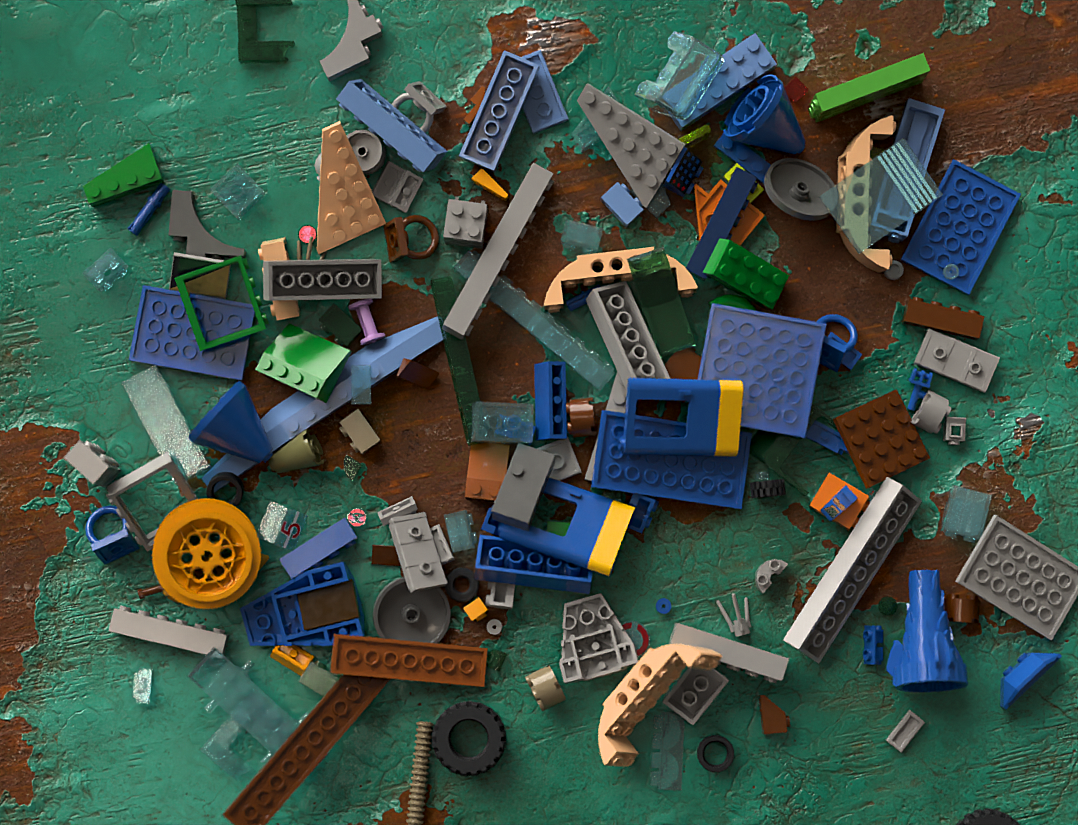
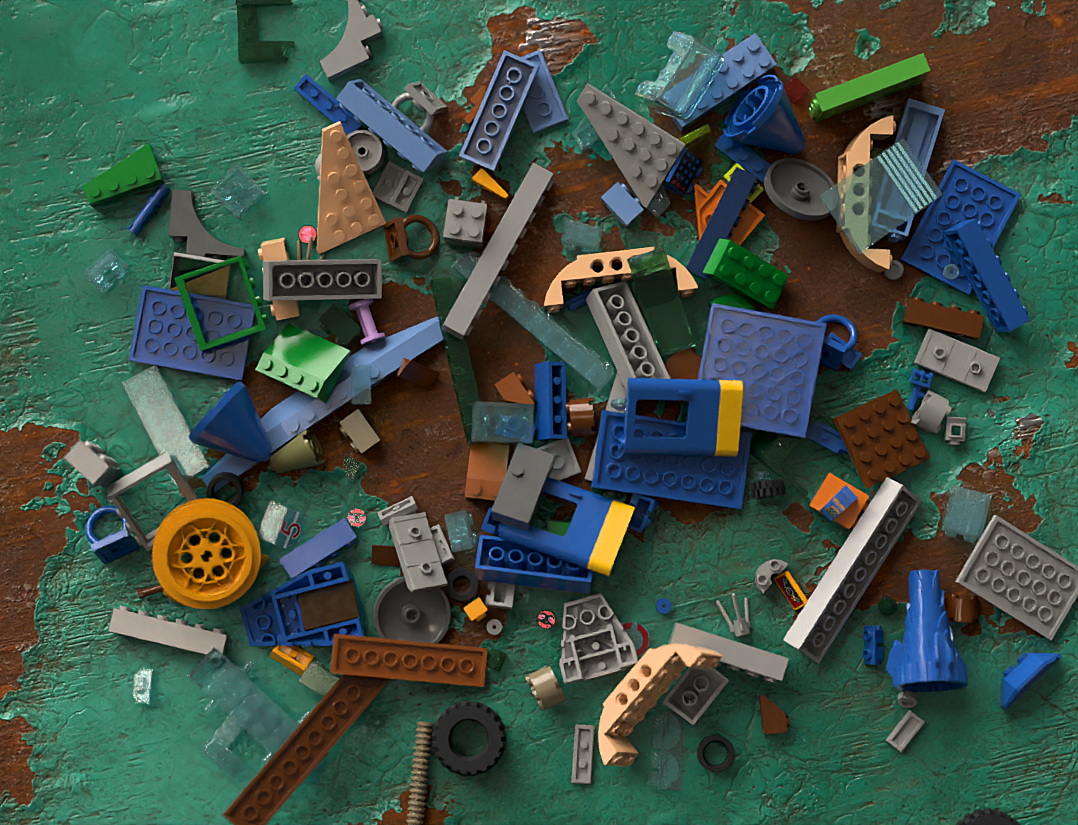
none -> blue plate [294,74,364,135]
none -> dark orange slope [494,372,536,407]
none -> tile [537,610,556,629]
none -> light grey tile [571,724,595,784]
none -> clear light blue tile [611,399,626,411]
none -> slope [774,571,808,610]
none -> light grey tile [898,691,917,708]
none -> blue brick [943,219,1030,333]

